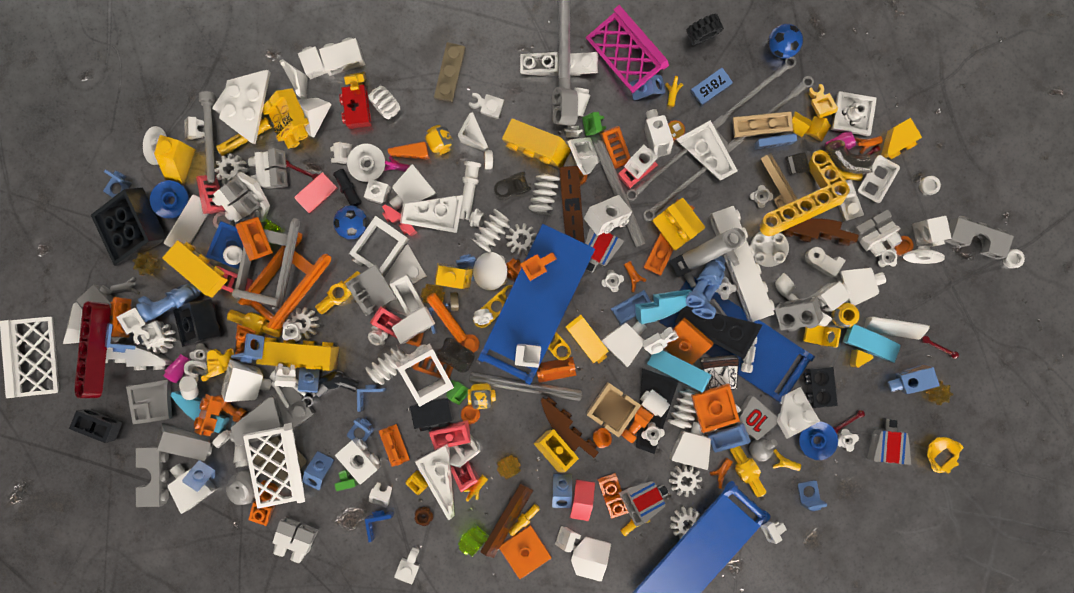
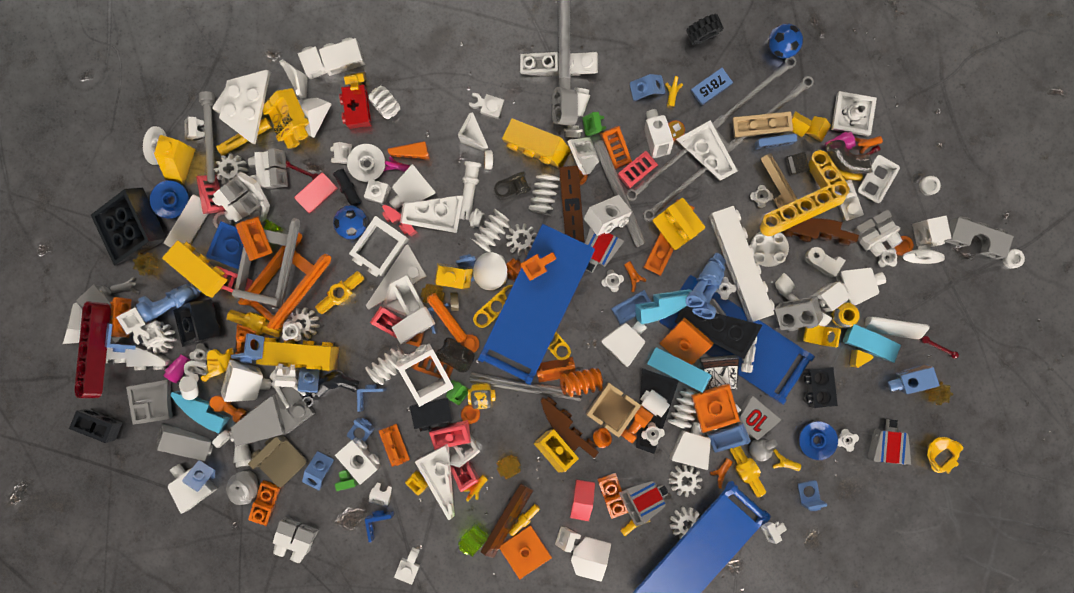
white fence [0,317,60,398] -> none
medium blue bracket [103,169,132,198] -> none
light grey arch [136,446,169,507] -> none
orange hinge [194,394,223,436] -> none
white tile [223,245,243,265] -> none
white fence [243,423,305,509] -> none
light grey hinge [345,265,397,316] -> none
white plate [368,325,388,345] -> none
reddish brown plate [414,507,433,526] -> none
yellow head [425,125,453,155] -> none
dark tan plate [434,42,466,103] -> none
white plate [473,309,493,325] -> none
white panel [515,344,541,368] -> none
medium blue bracket [552,474,572,508] -> none
yellow slope [565,315,609,364] -> none
dark pink fence [585,5,669,94] -> none
white brick [624,145,658,179] -> none
white plate [641,327,678,355] -> none
light grey piece [670,228,746,288] -> none
white plate [777,387,820,439] -> none
yellow plate [809,84,838,119] -> none
dark red hinge [833,410,865,433] -> none
yellow slope [881,118,922,159] -> none
none -> orange piece [560,368,603,397]

